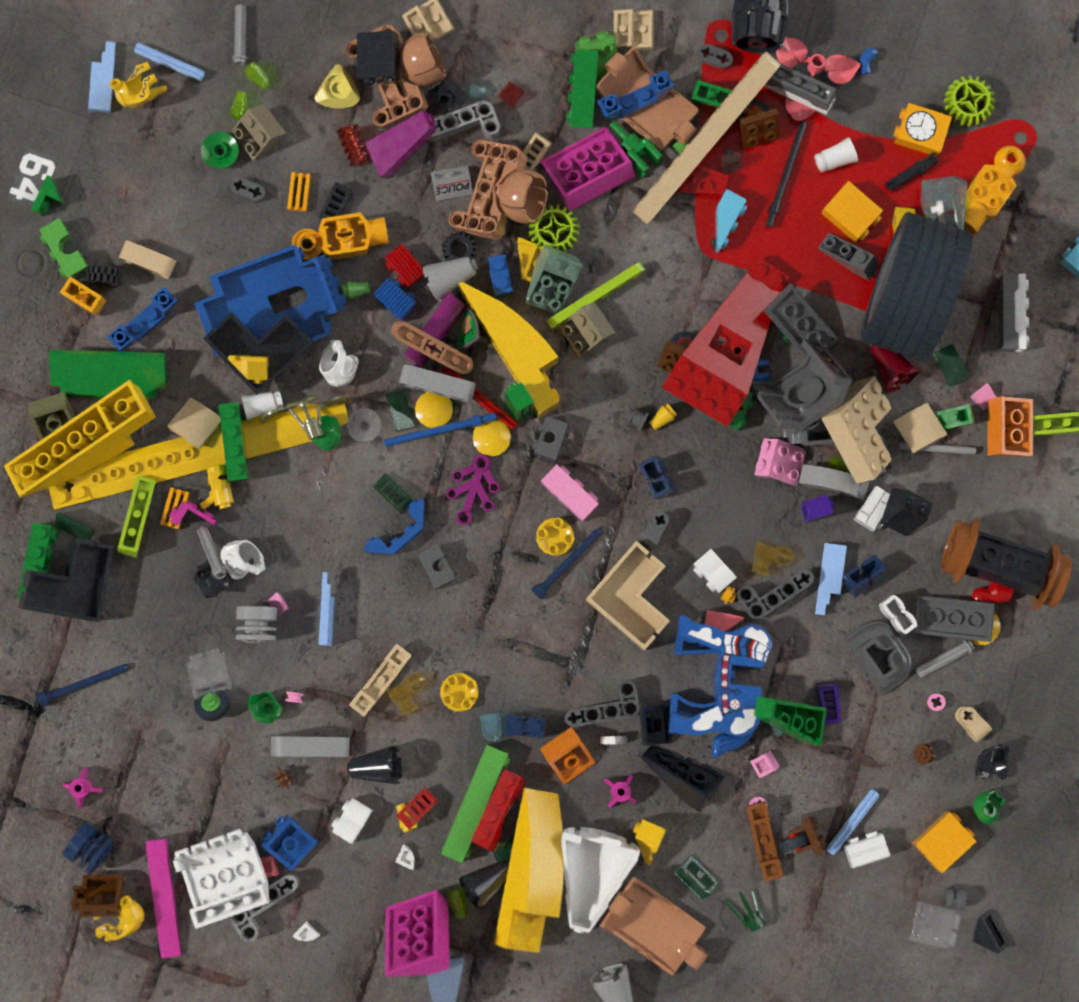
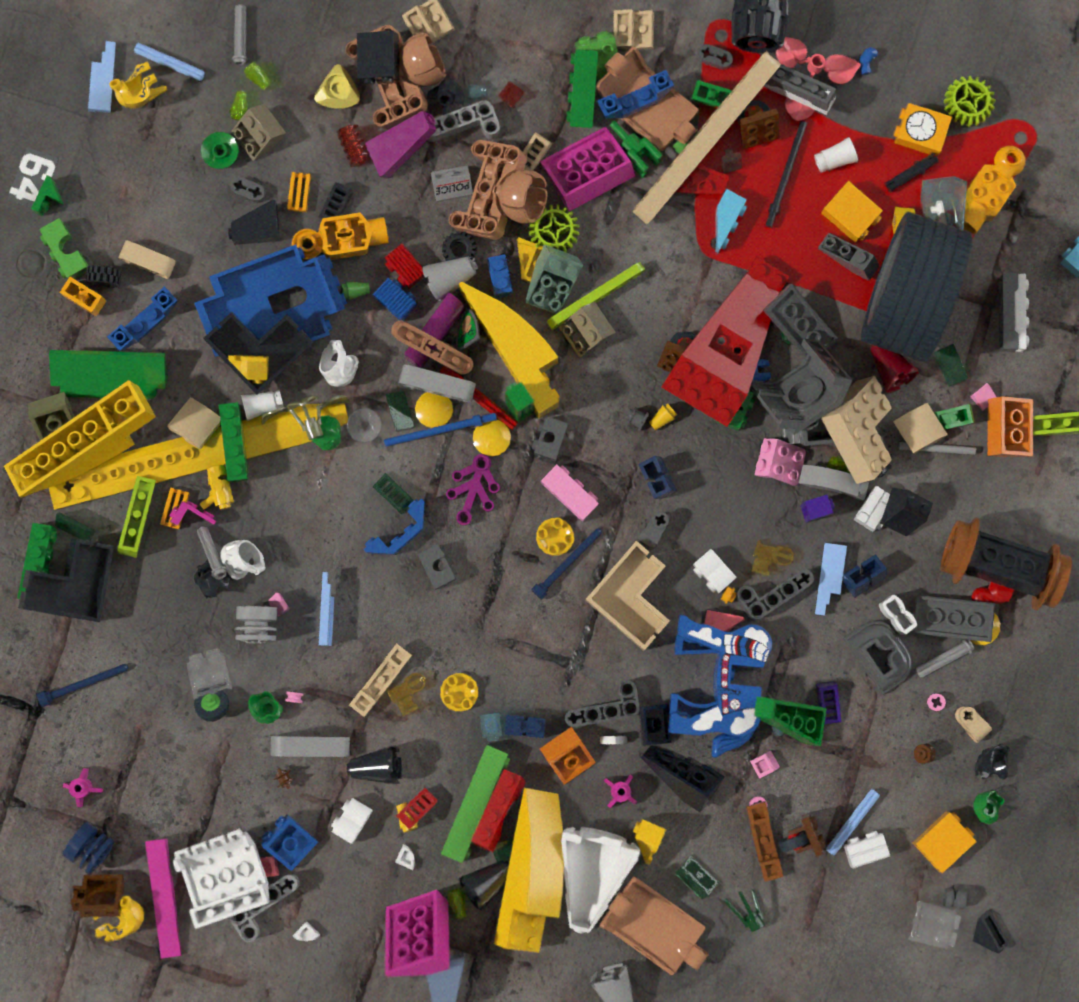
none -> black slope [228,200,280,245]

